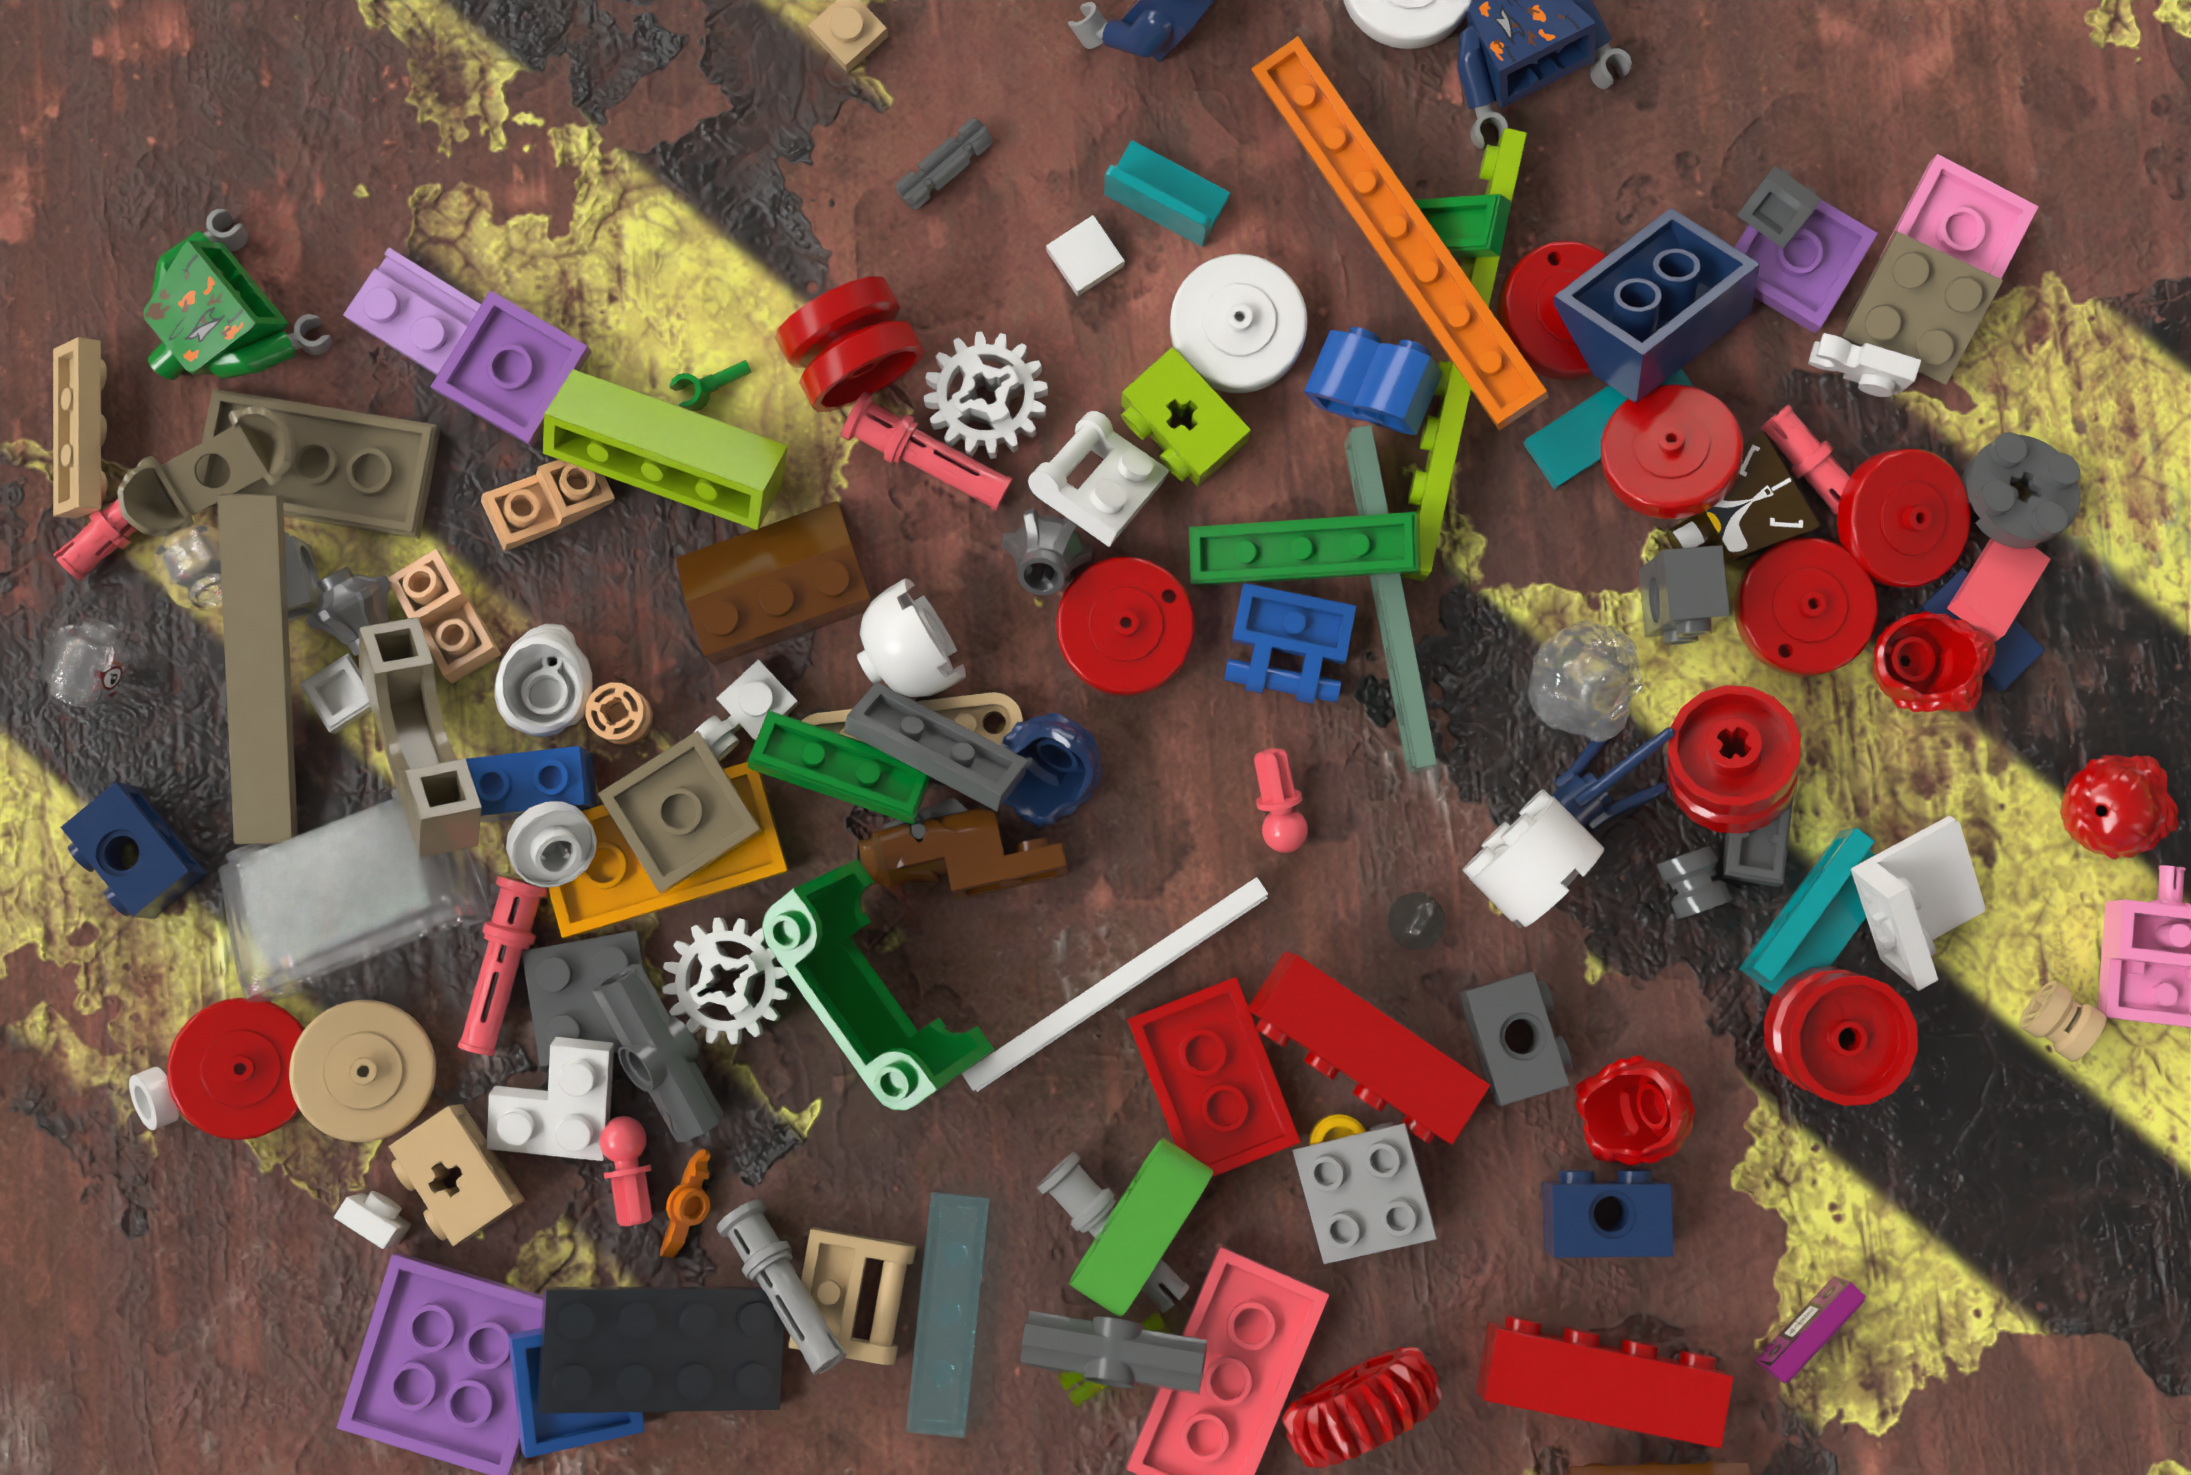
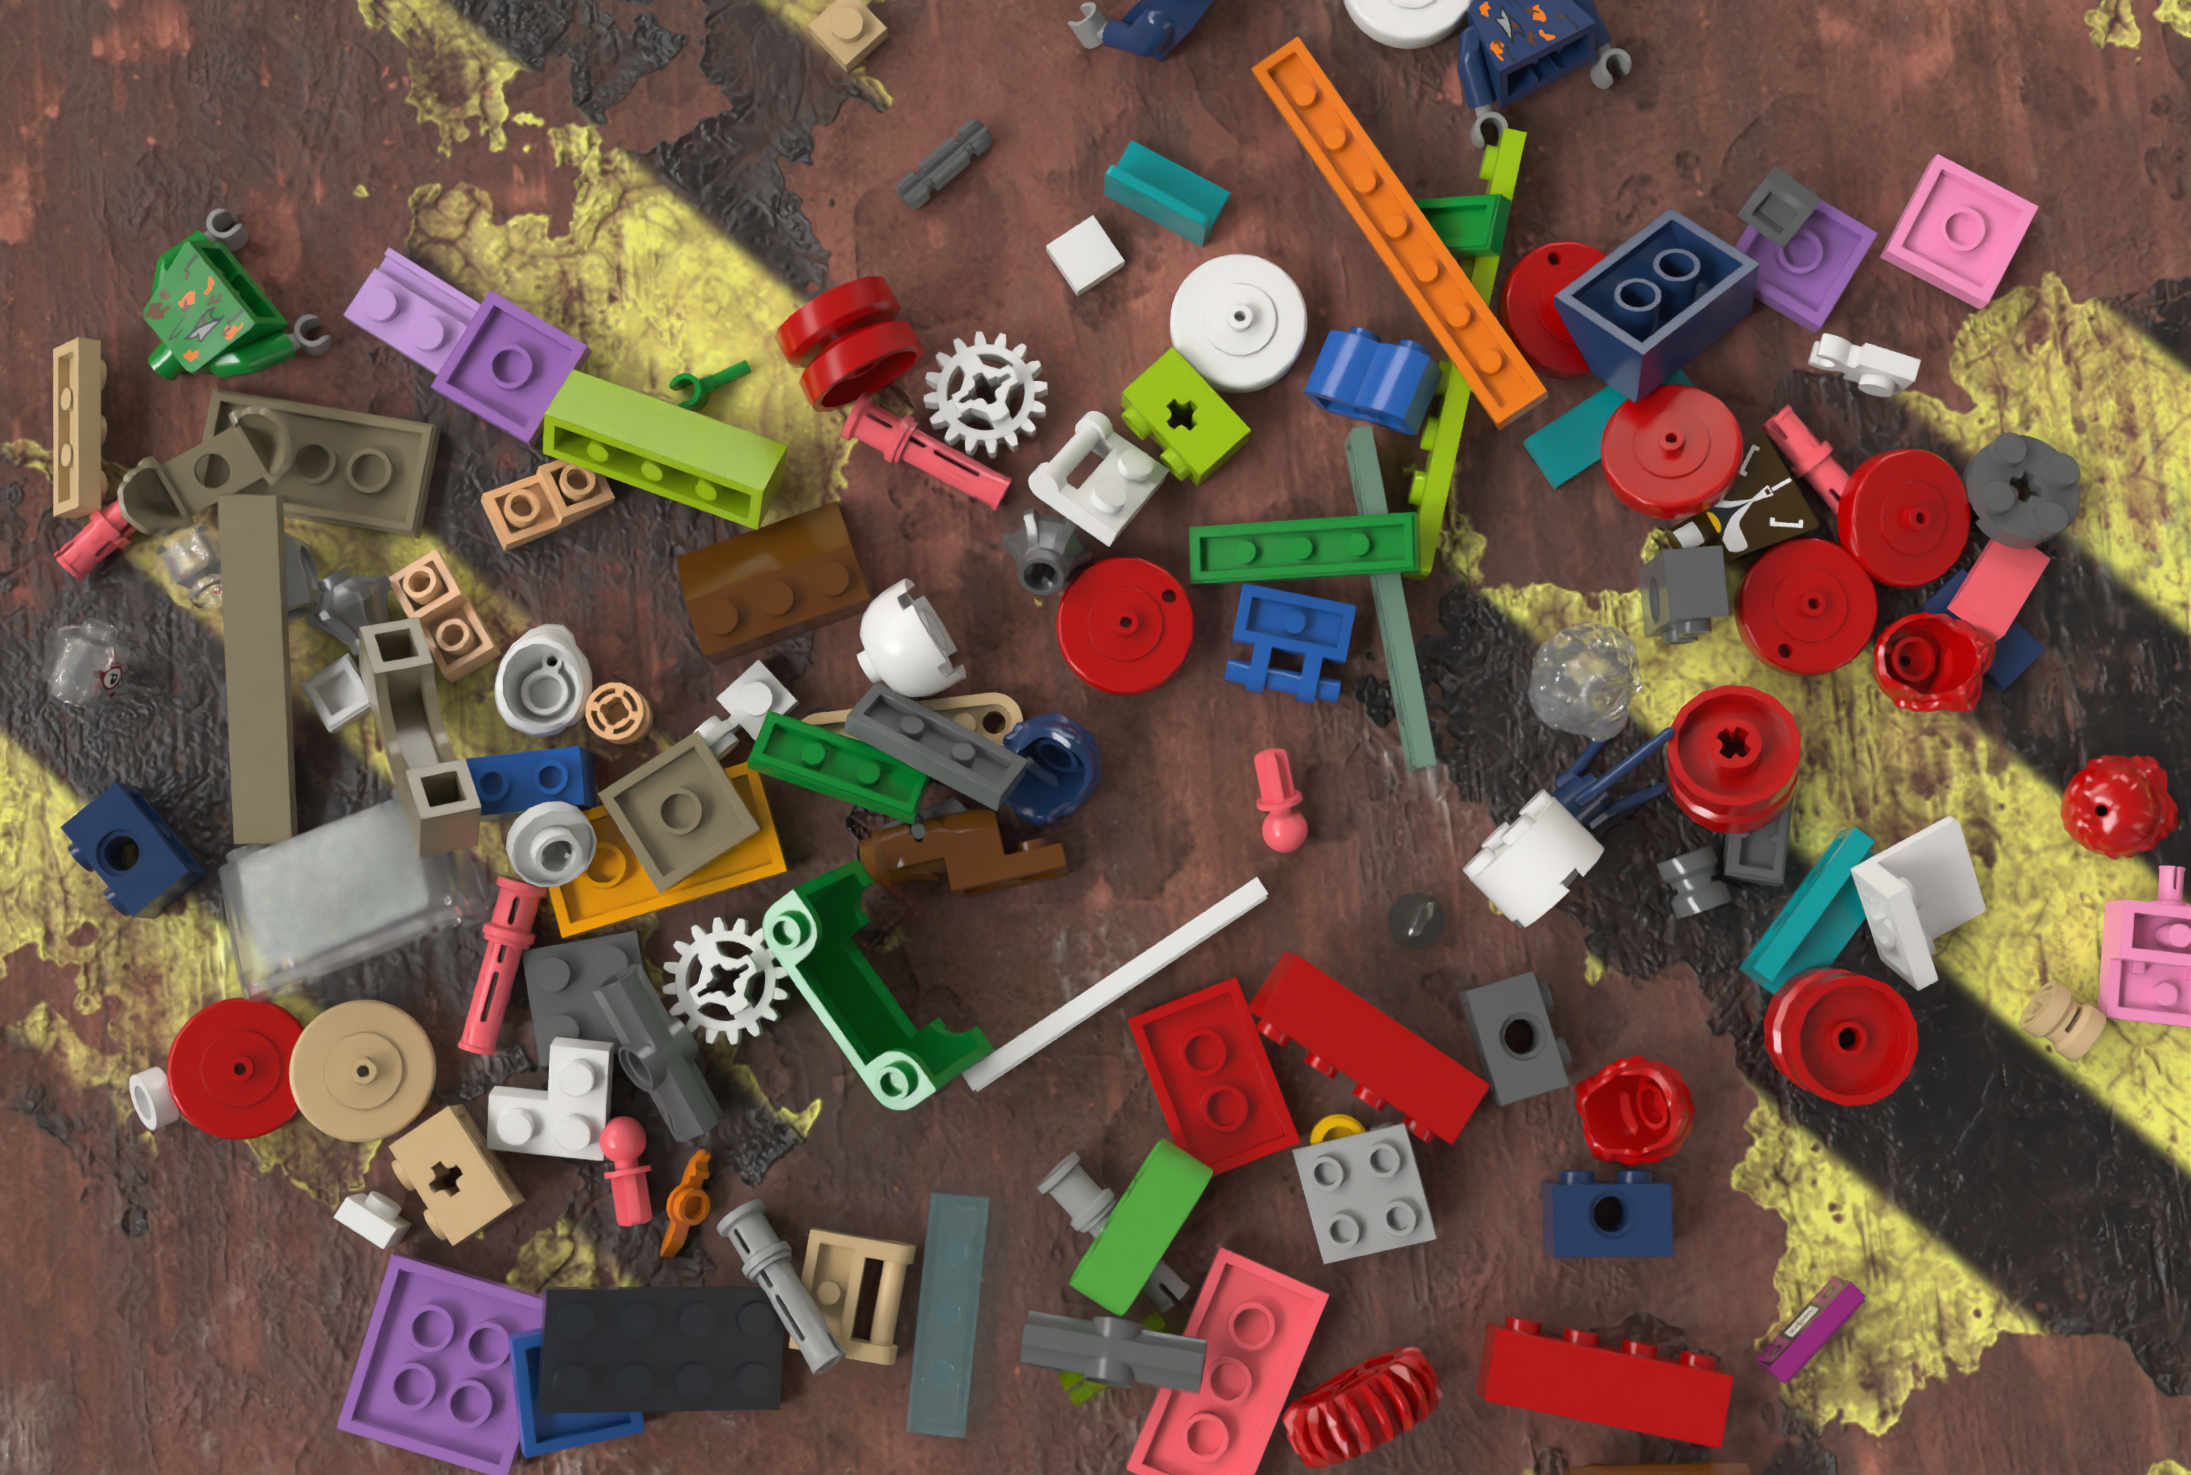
dark tan plate [1840,231,2003,385] -> none

